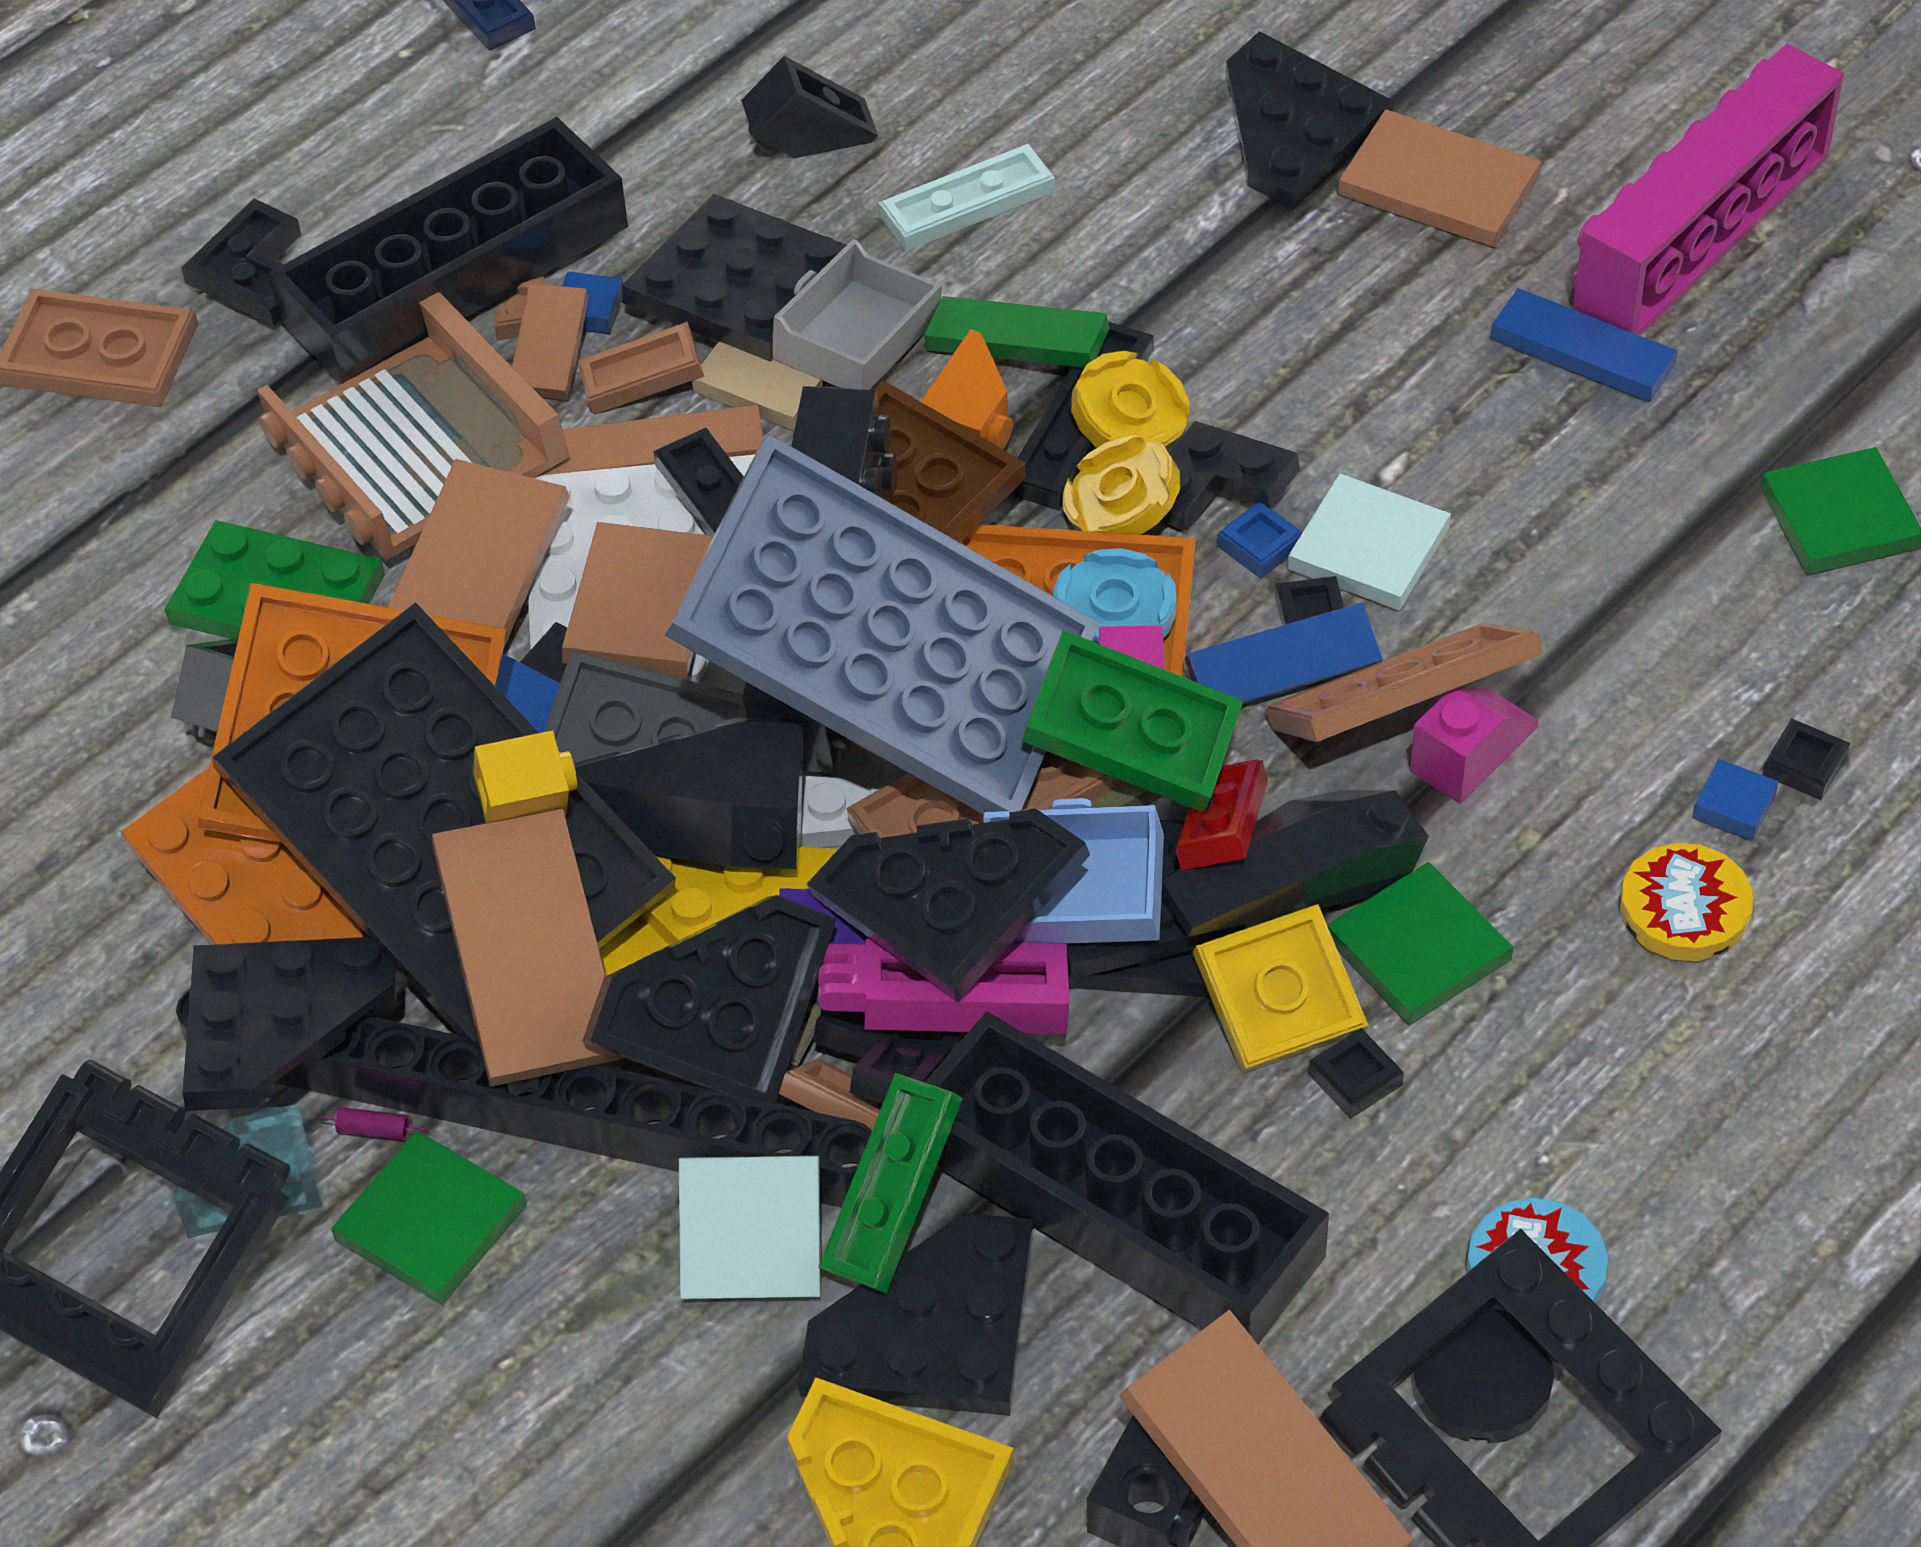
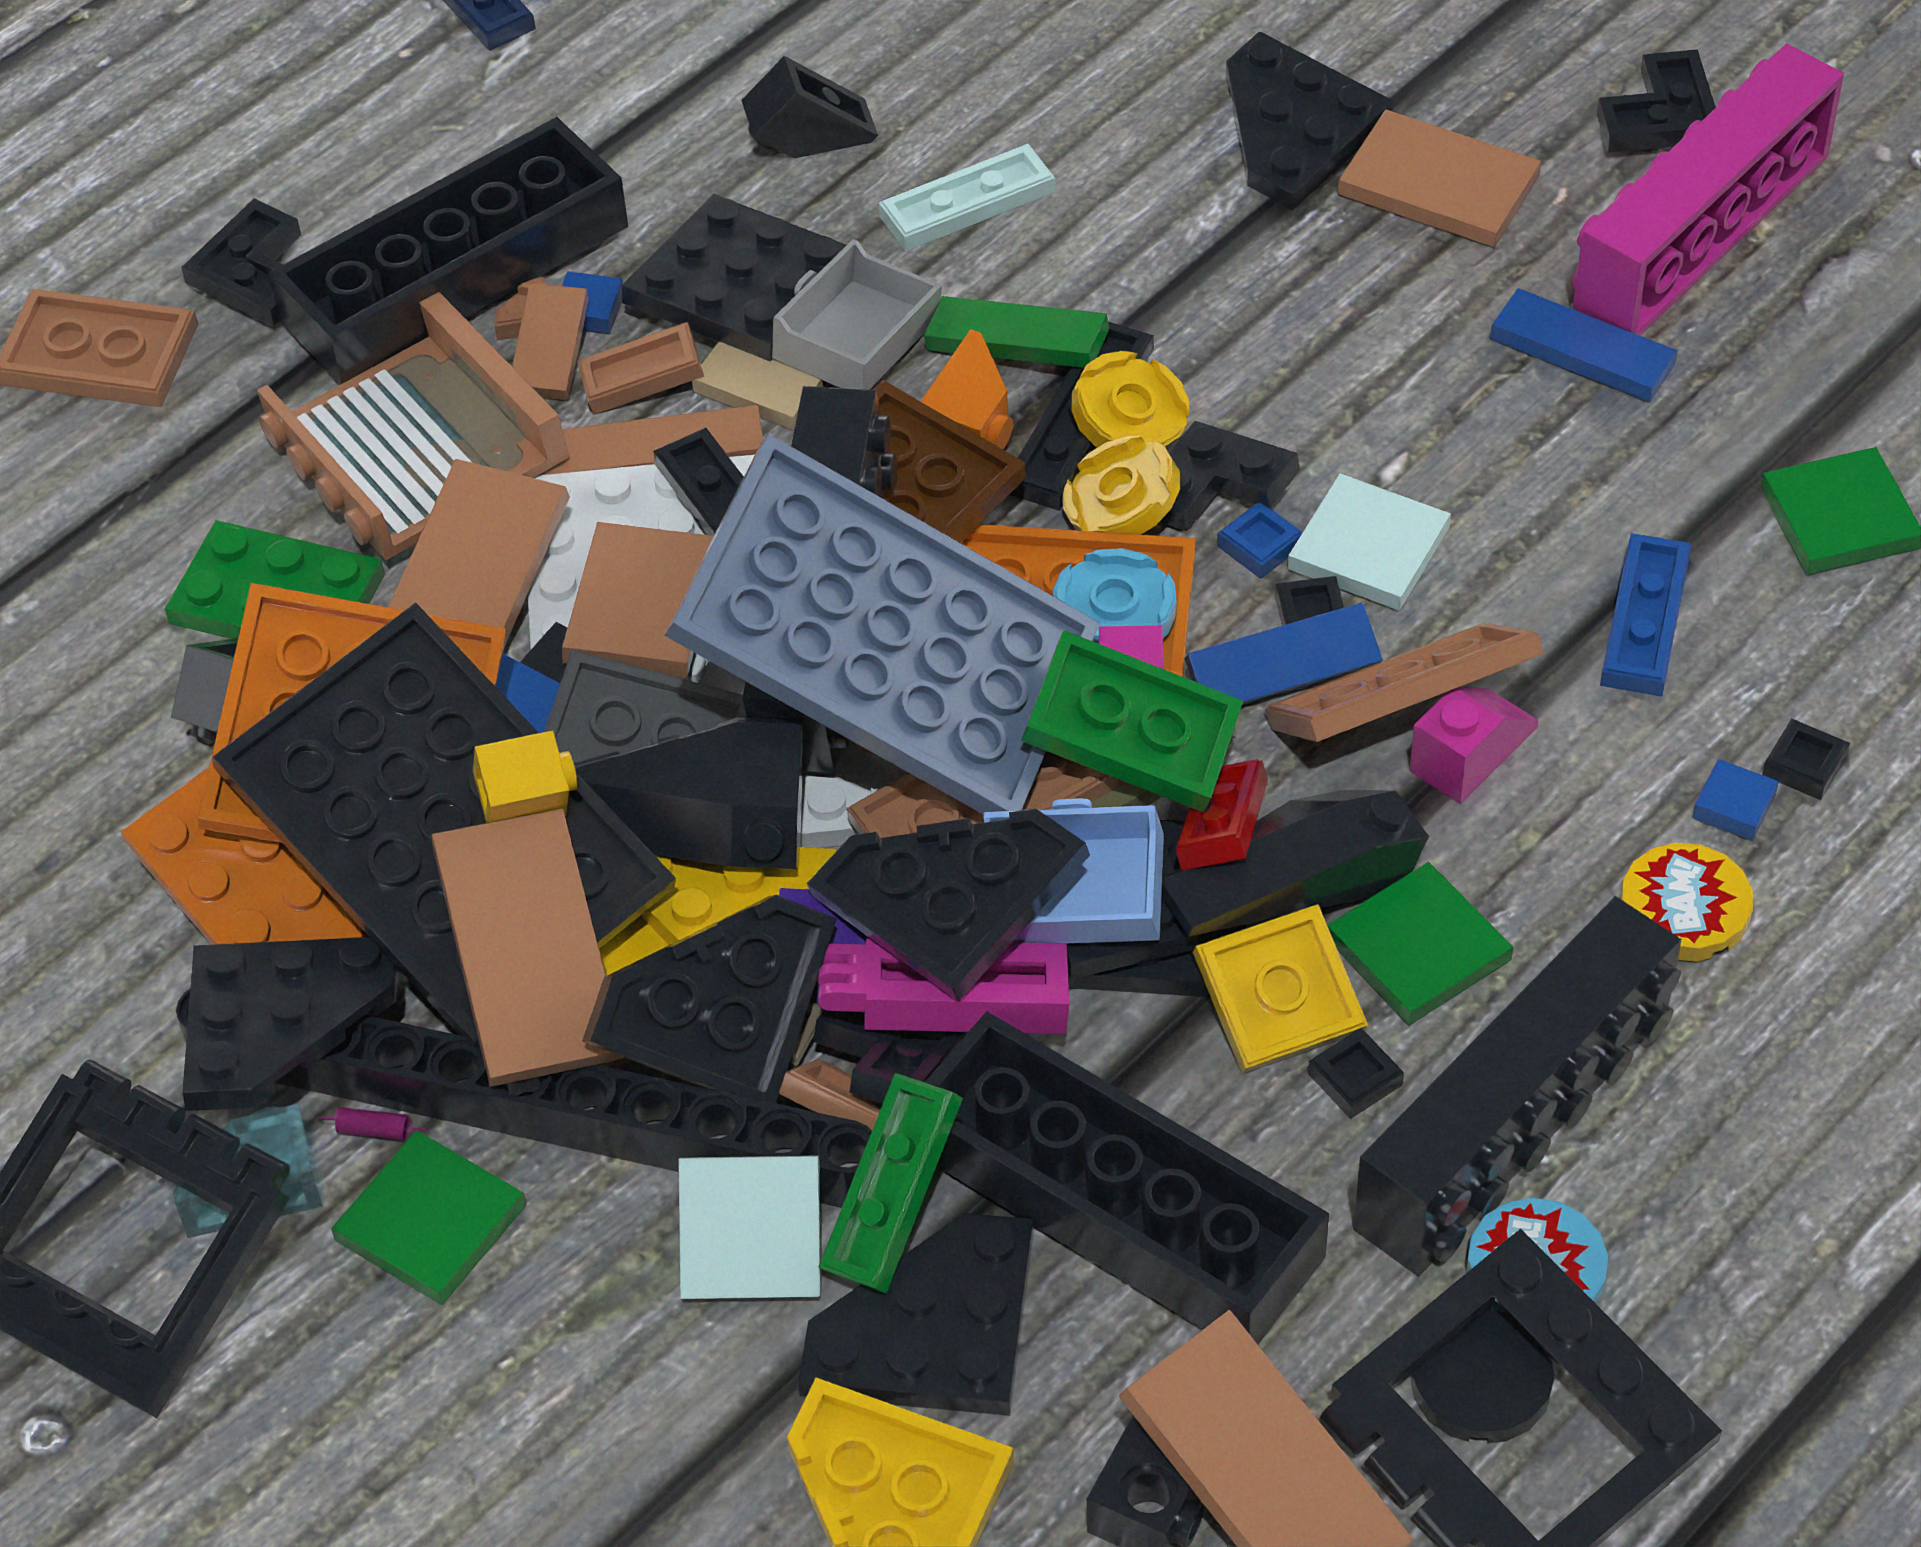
none -> black brick [1353,896,1682,1277]
none -> black plate [1597,49,1716,153]
none -> blue tile [1600,533,1692,697]

